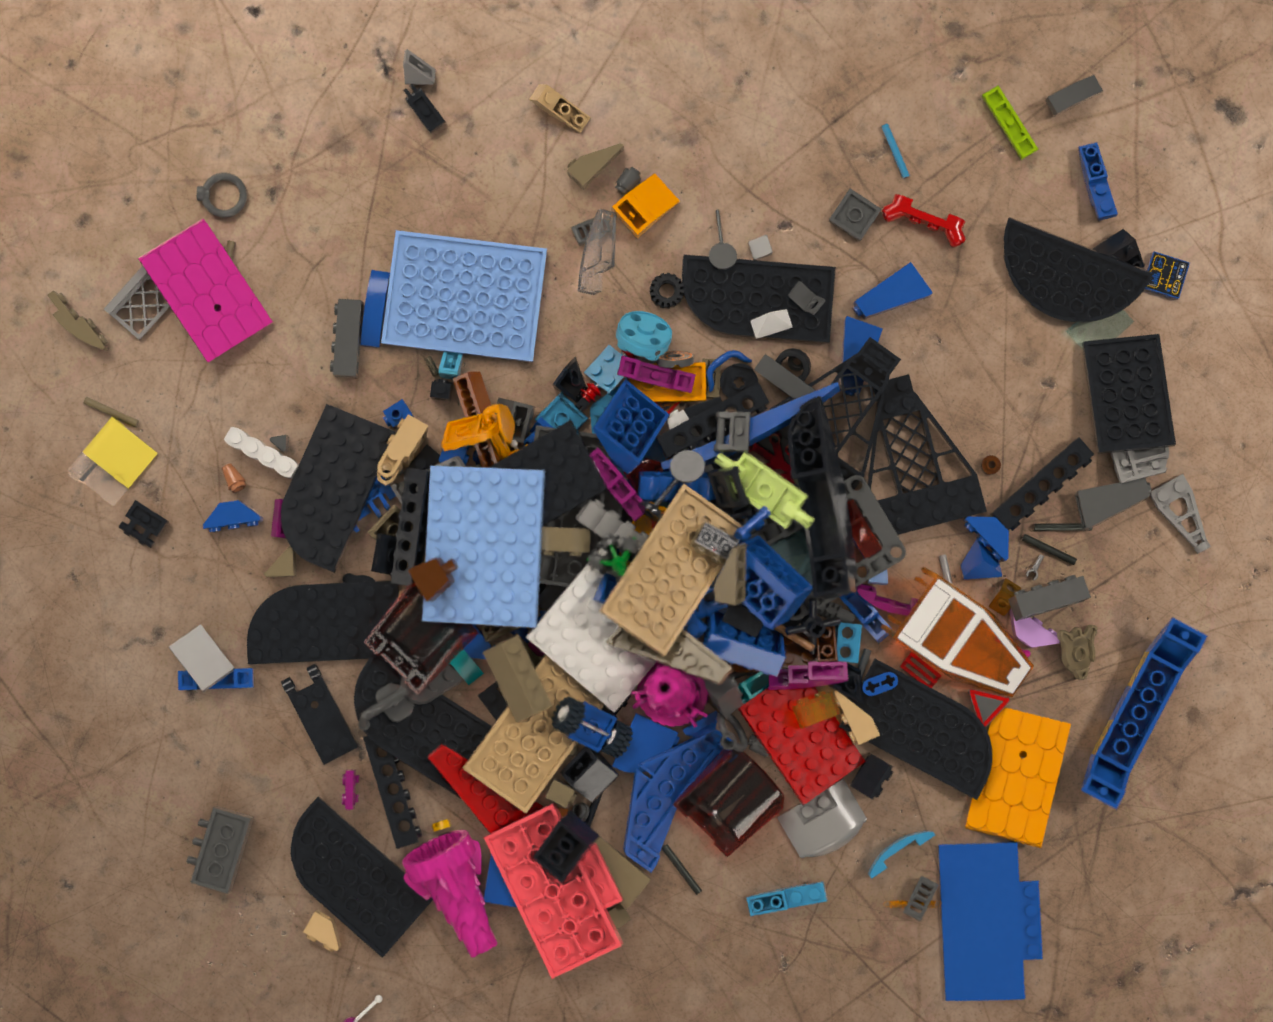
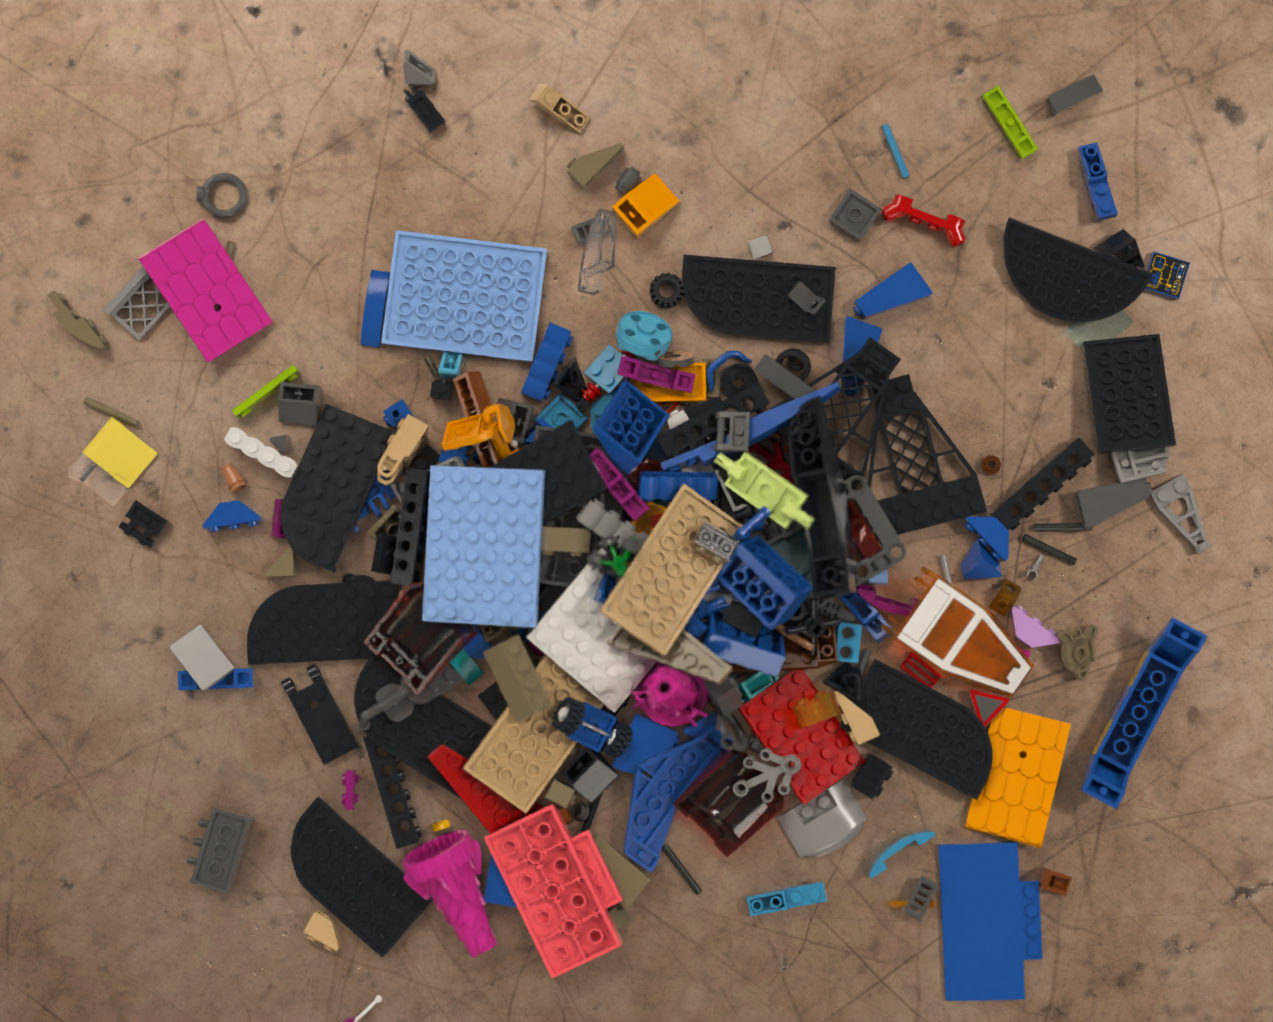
dark grey brick [330,299,363,378] -> none
reddish brown torso [408,558,459,602] -> none
black slope [533,810,600,883] -> none
piece [638,450,705,522] -> none
black plate [707,466,750,509] -> none
dark grey piece [709,209,737,270] -> none
dark tan slope [714,543,746,605] -> none
white slope [750,309,793,339] -> none
magenta slope [769,662,848,690] -> none
blue beam [862,672,898,696] -> none
dark grey brick [1008,575,1091,621] -> none
none -> lime plate [232,365,300,418]
none -> dark grey slope [278,382,322,426]
none -> blue brick [521,322,574,403]
none -> light grey plant [733,748,801,803]
none -> dark orange slope [1039,867,1072,895]

